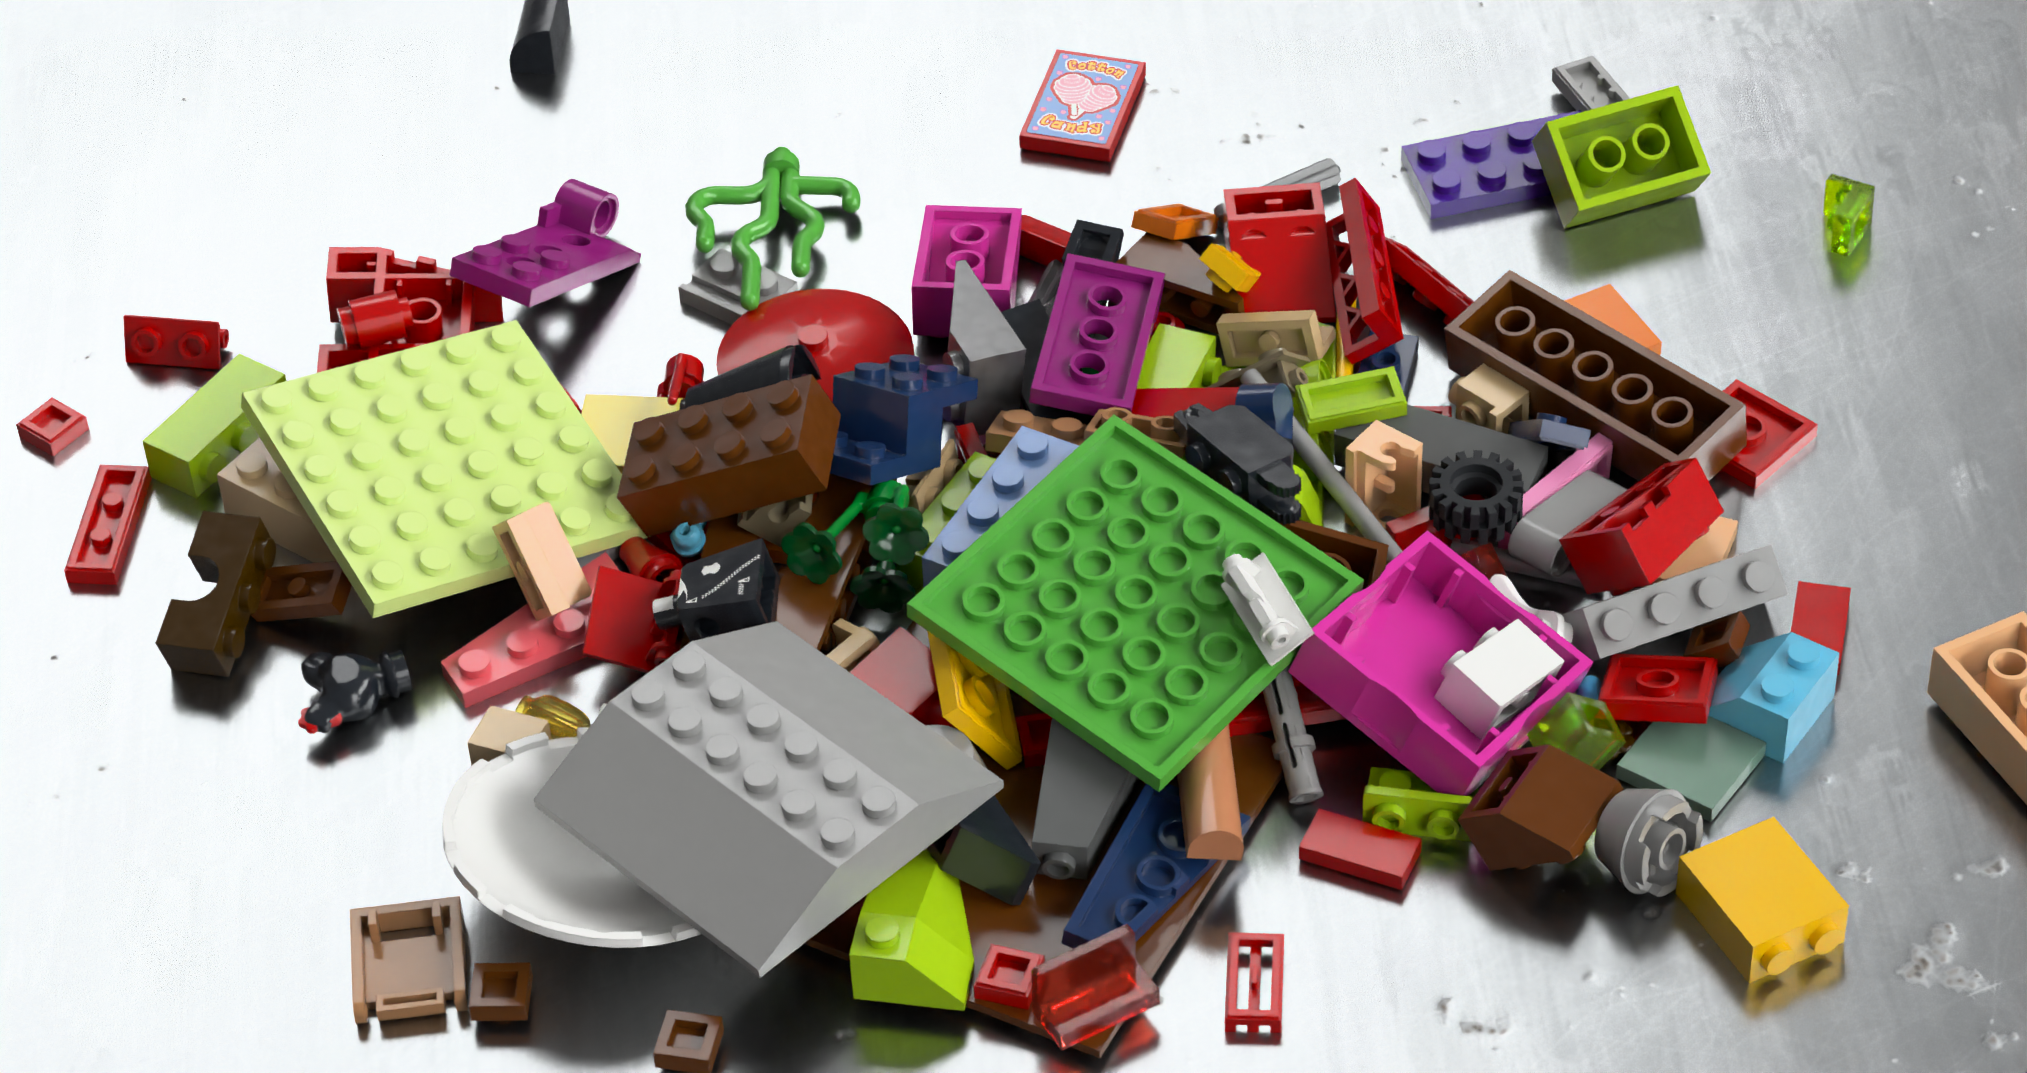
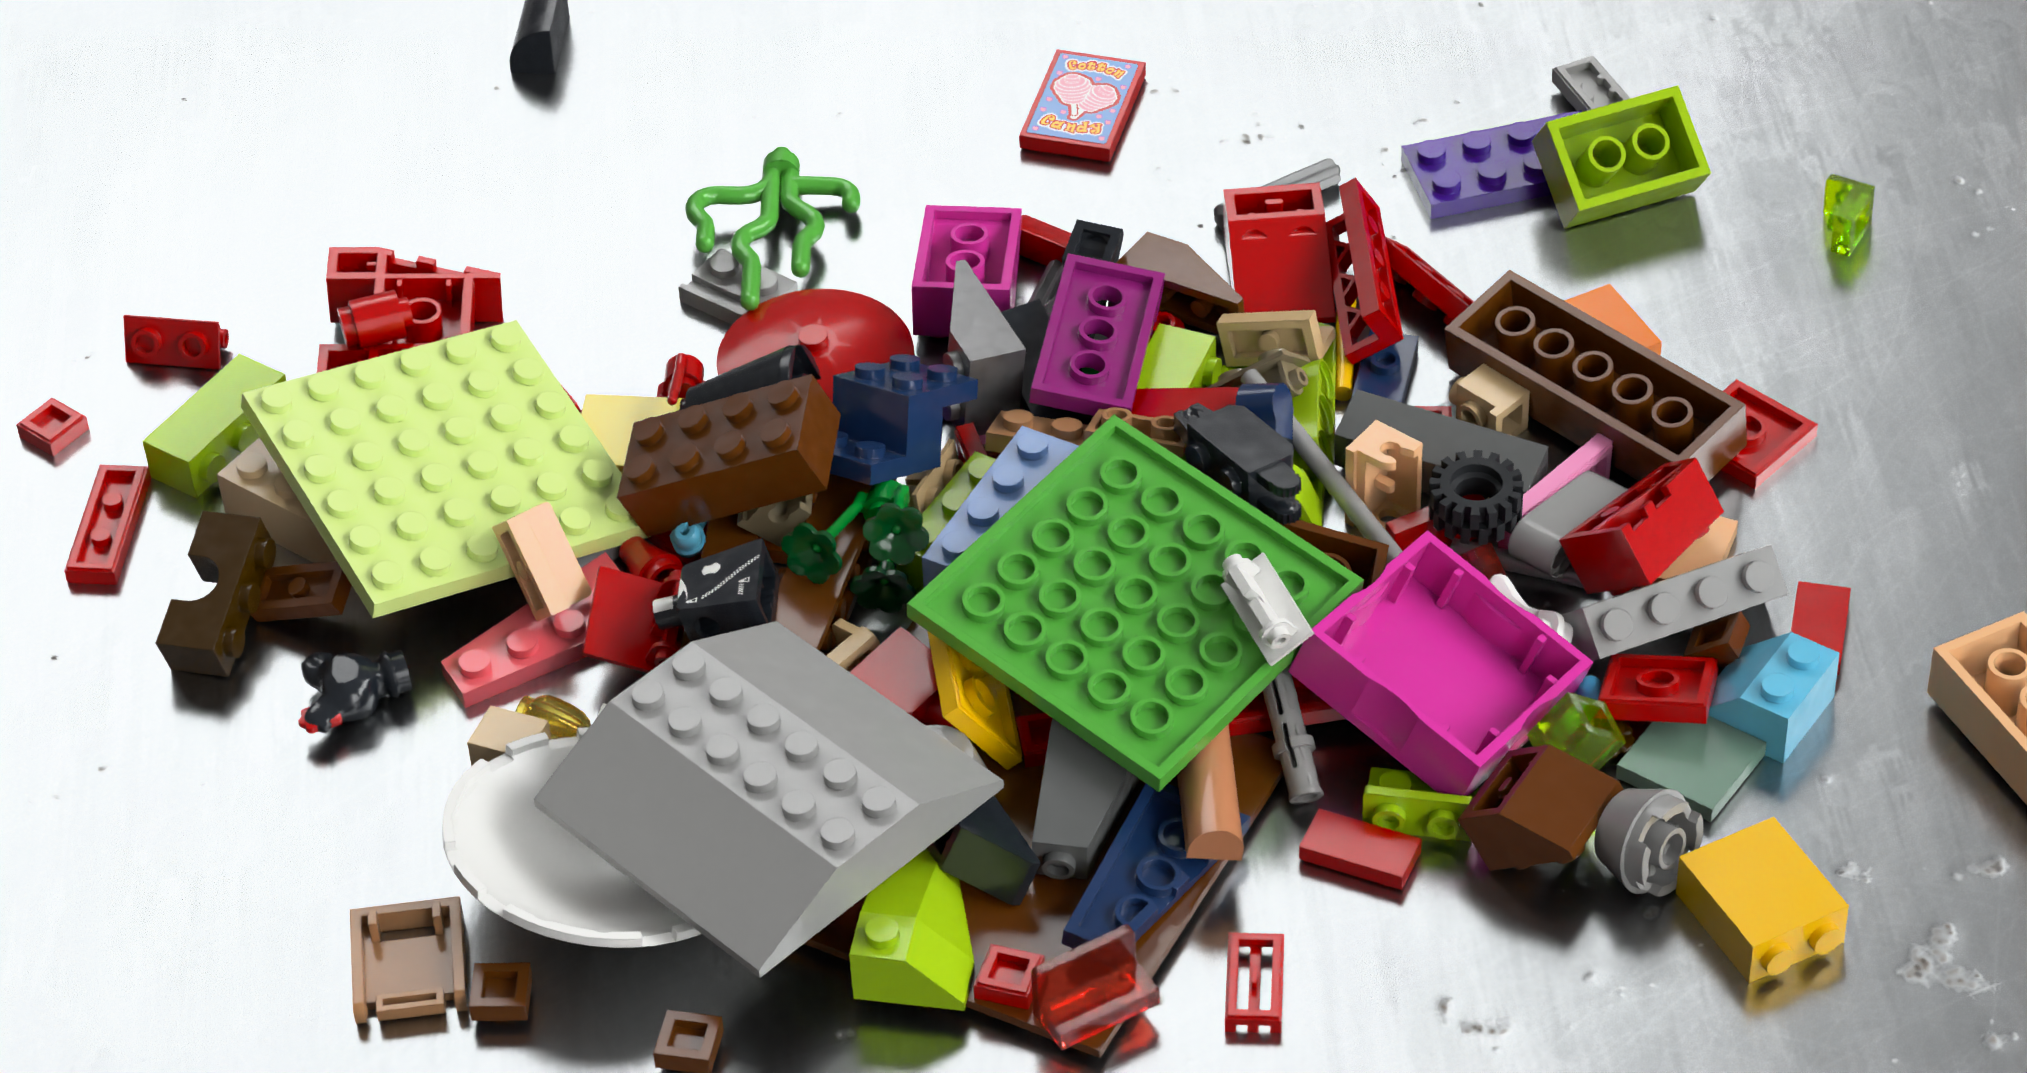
magenta hinge [449,179,641,307] -> none
orange tile [1131,203,1219,240] -> none
yellow plate [1199,243,1261,293] -> none
lime tile [1295,366,1407,435] -> none
white brick [1434,619,1564,740] -> none
dark blue plate [1508,413,1591,452] -> none

